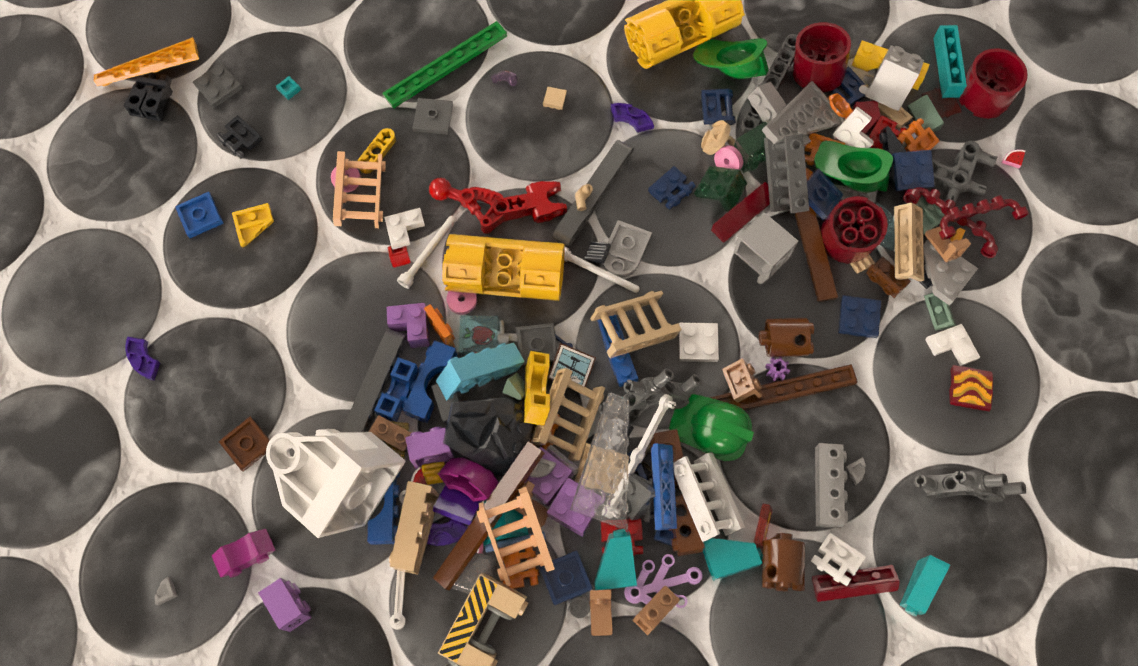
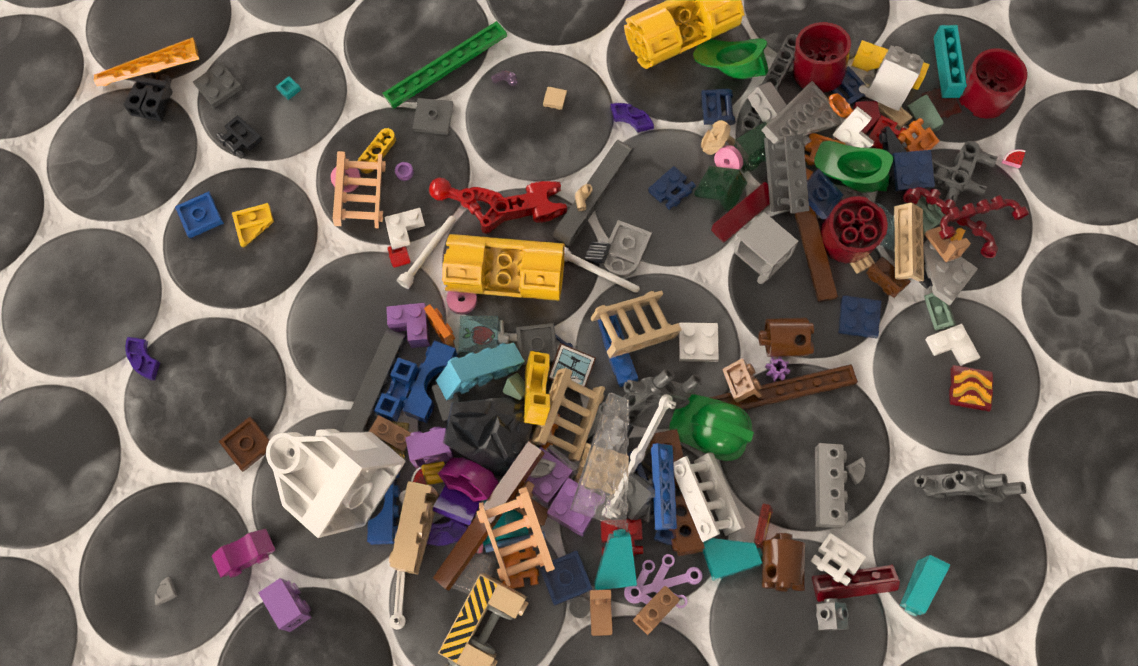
none -> medium lavender tile [395,162,414,181]
none -> flat silver brick [816,599,849,631]

